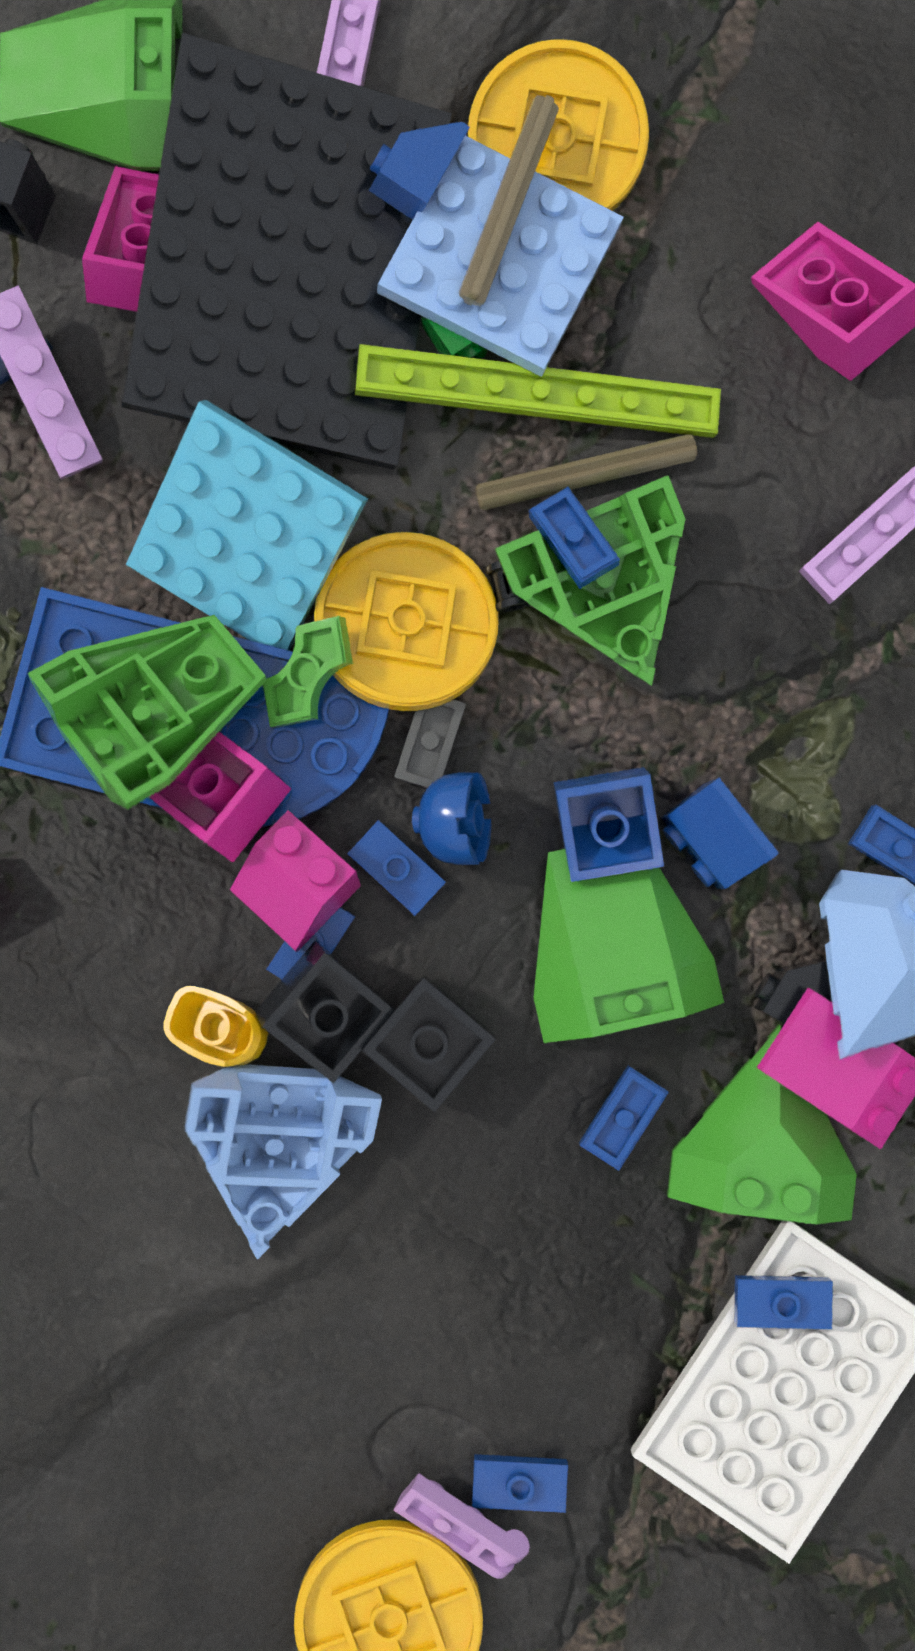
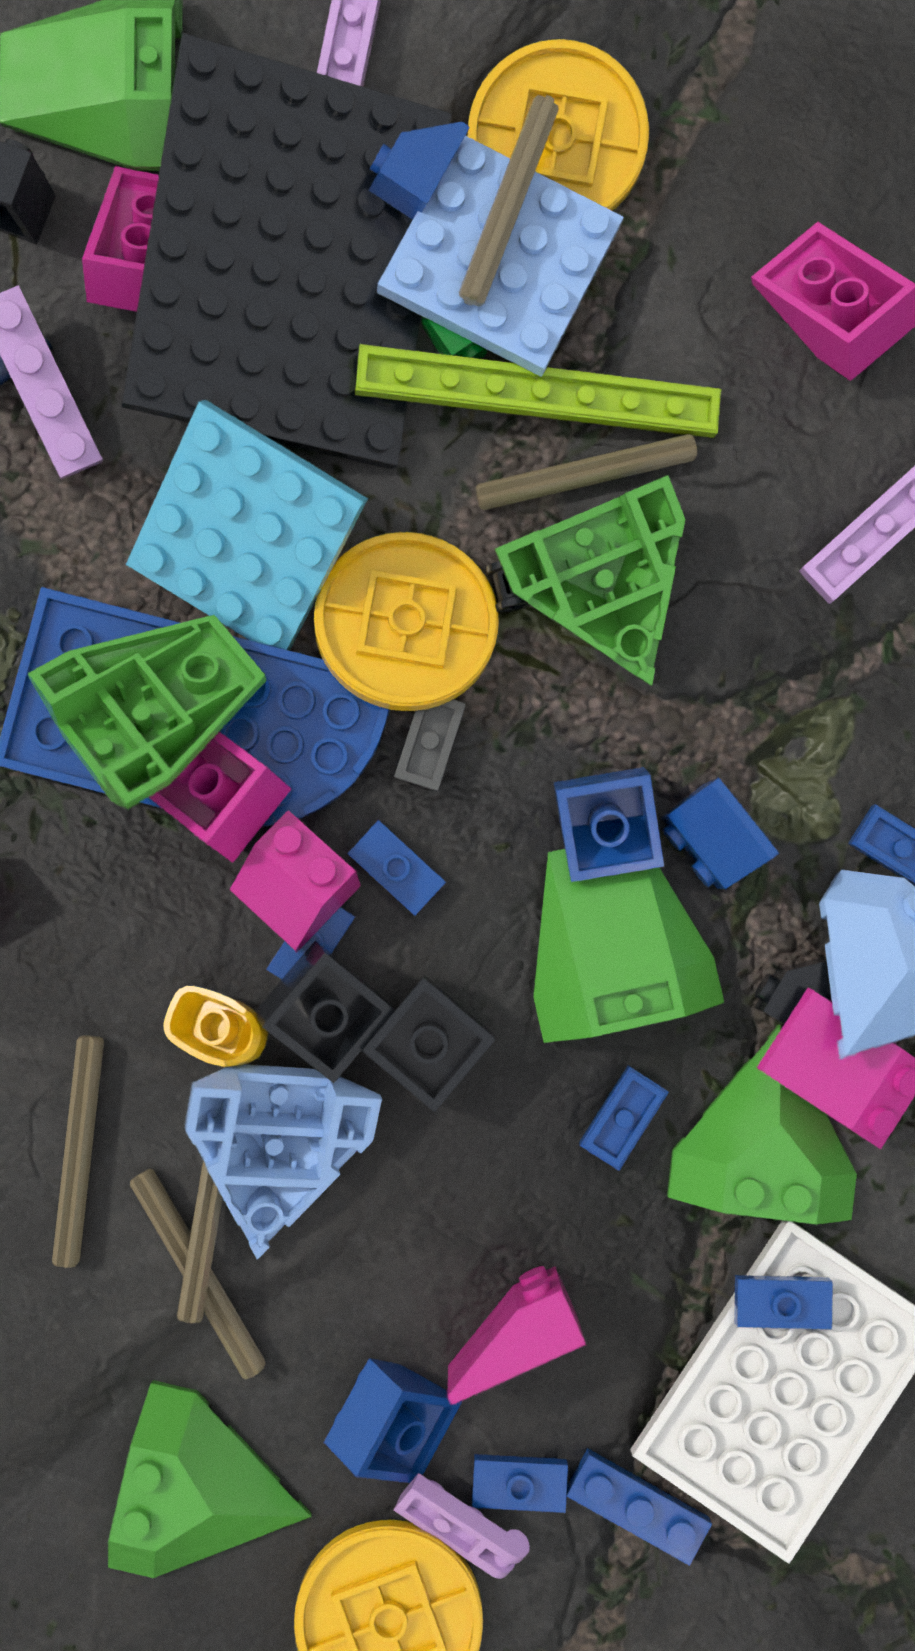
bright green tile [263,616,353,728] -> none
blue cylinder [412,772,491,865] -> none
blue plate [529,487,620,589] -> none
none -> dark tan axle [52,1035,104,1268]
none -> bright green wedge [108,1380,312,1578]
none -> dark tan axle [130,1169,265,1379]
none -> dark tan axle [177,1160,223,1323]
none -> blue slope [324,1358,462,1483]
none -> dark pink slope [448,1266,586,1405]
none -> blue plate [567,1448,712,1566]

